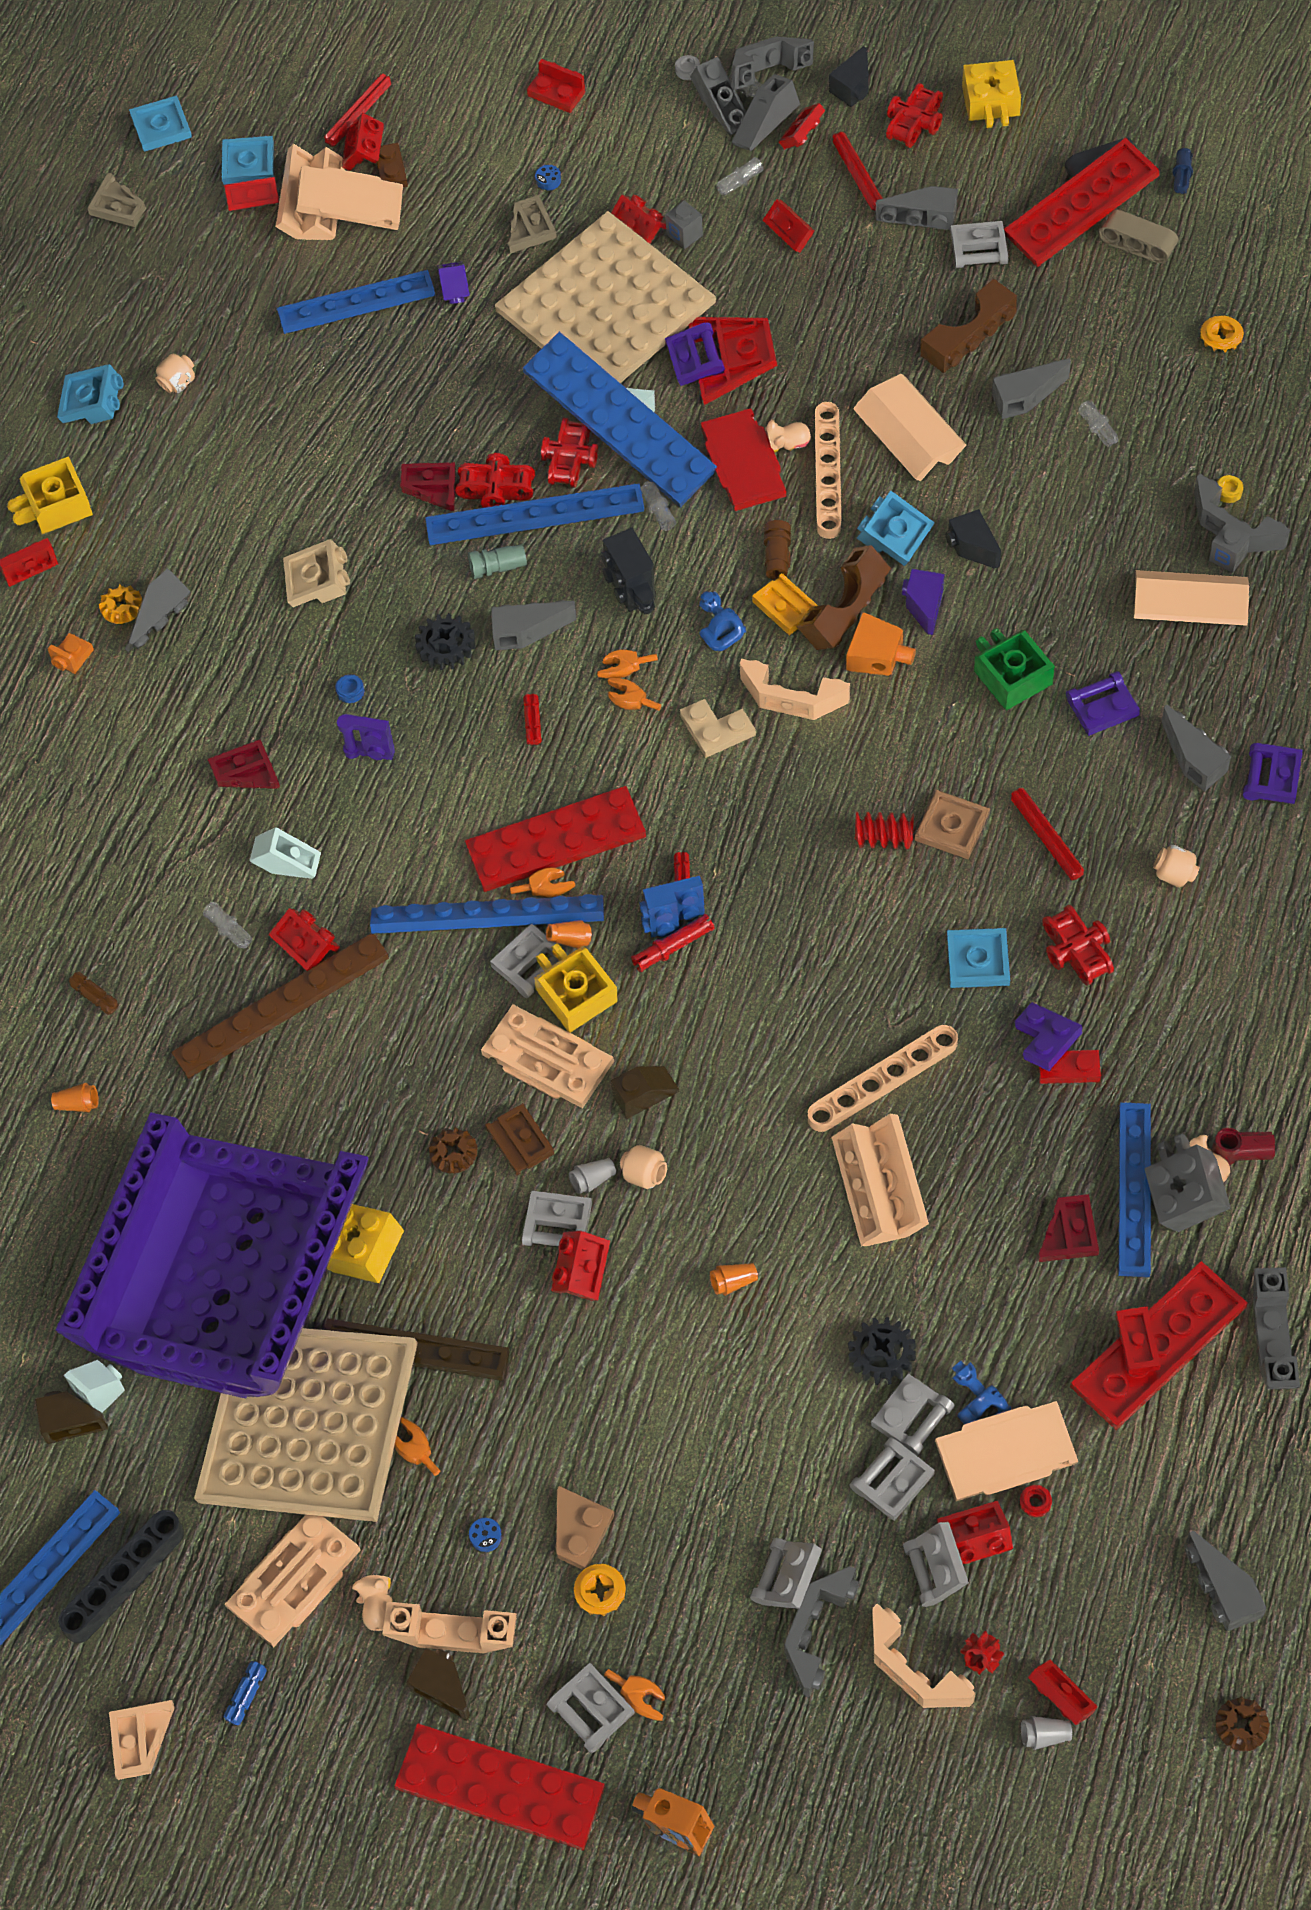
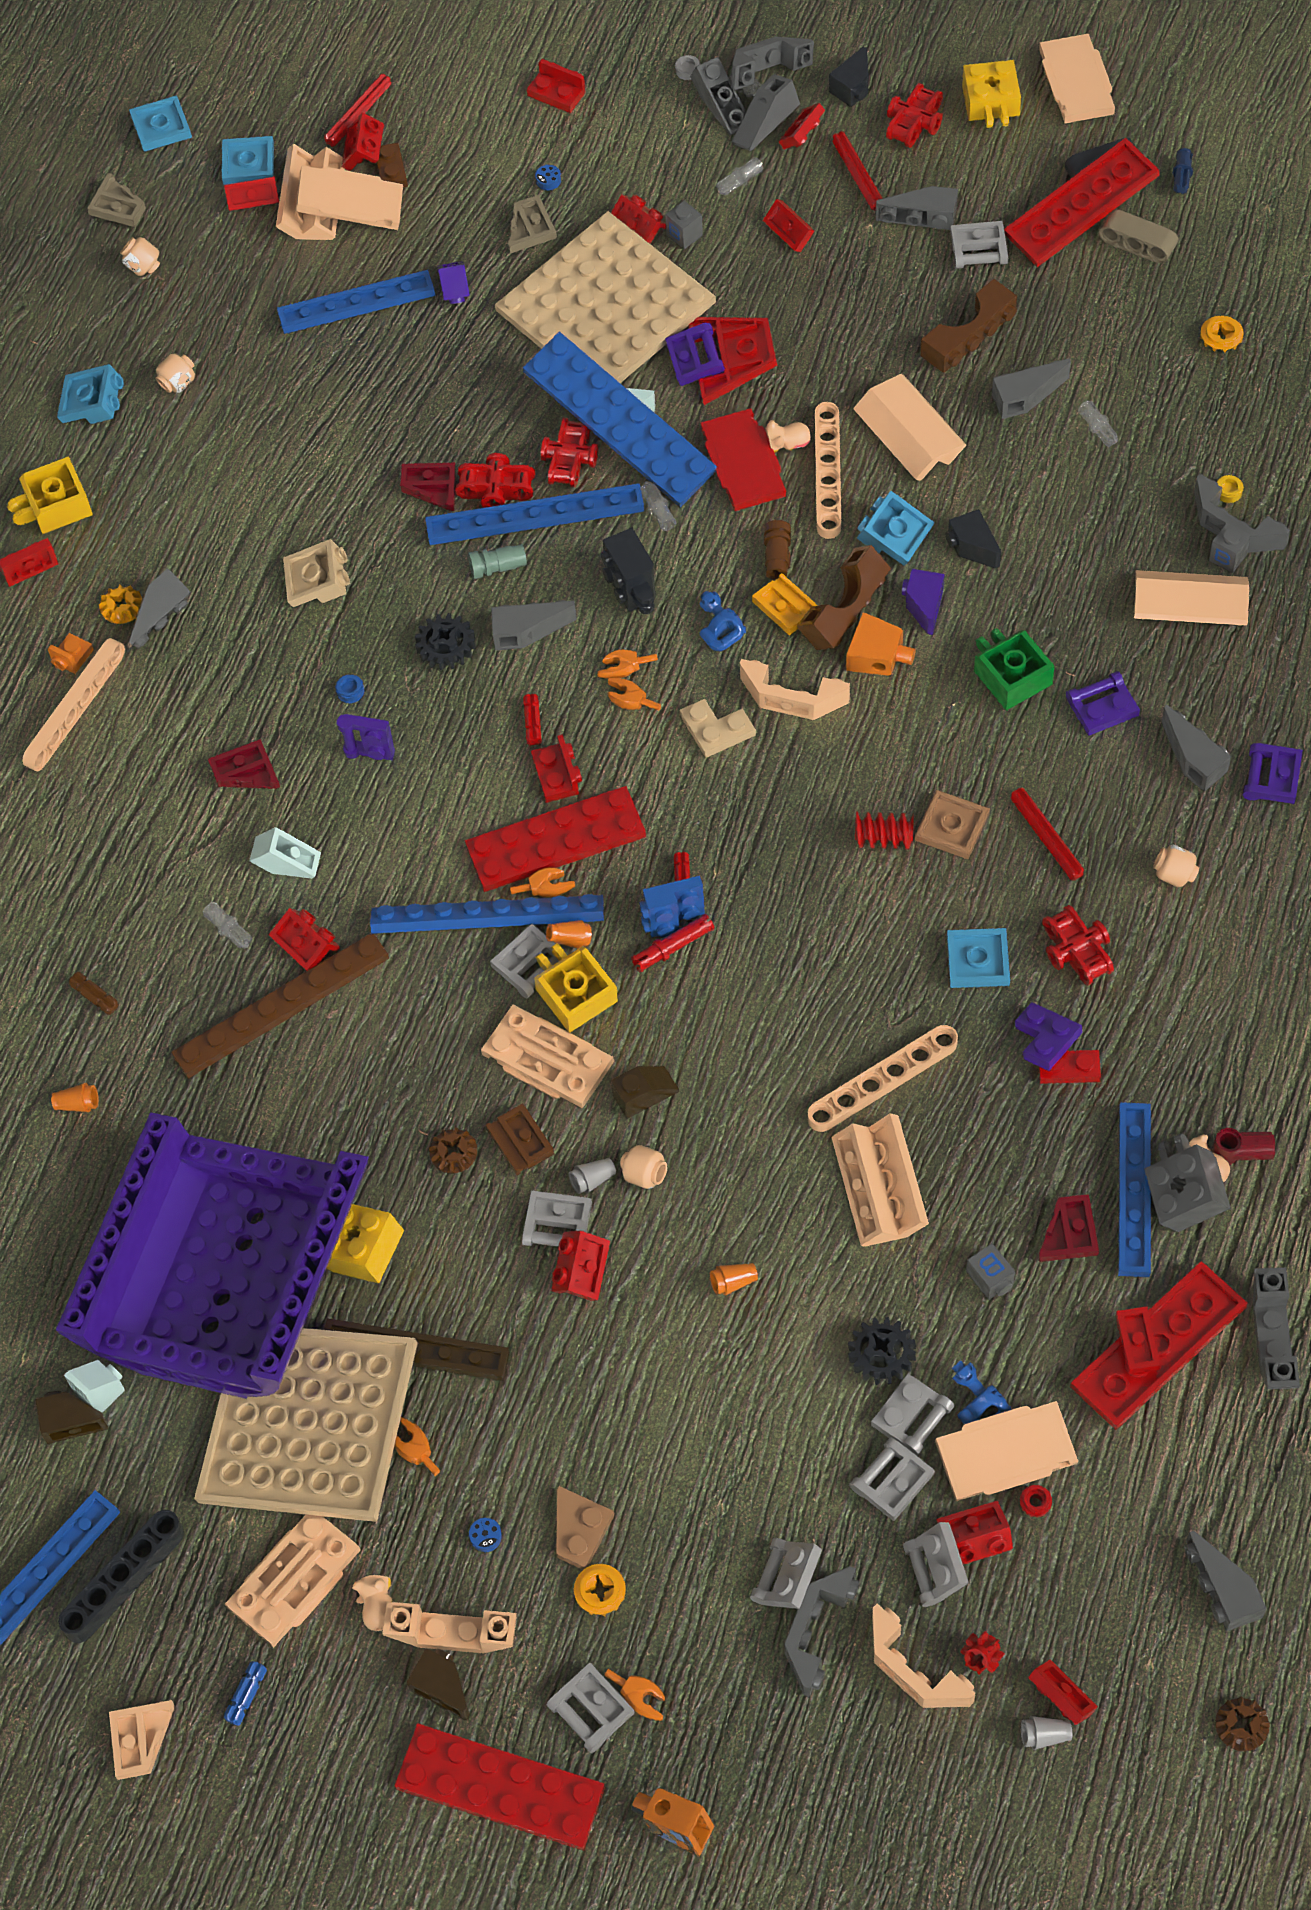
none -> light nougat beam [22,638,125,771]
none -> light nougat head [120,237,160,276]
none -> red bracket [531,734,582,803]
none -> dark grey brick [966,1243,1015,1300]
none -> light nougat piece [1039,34,1115,123]

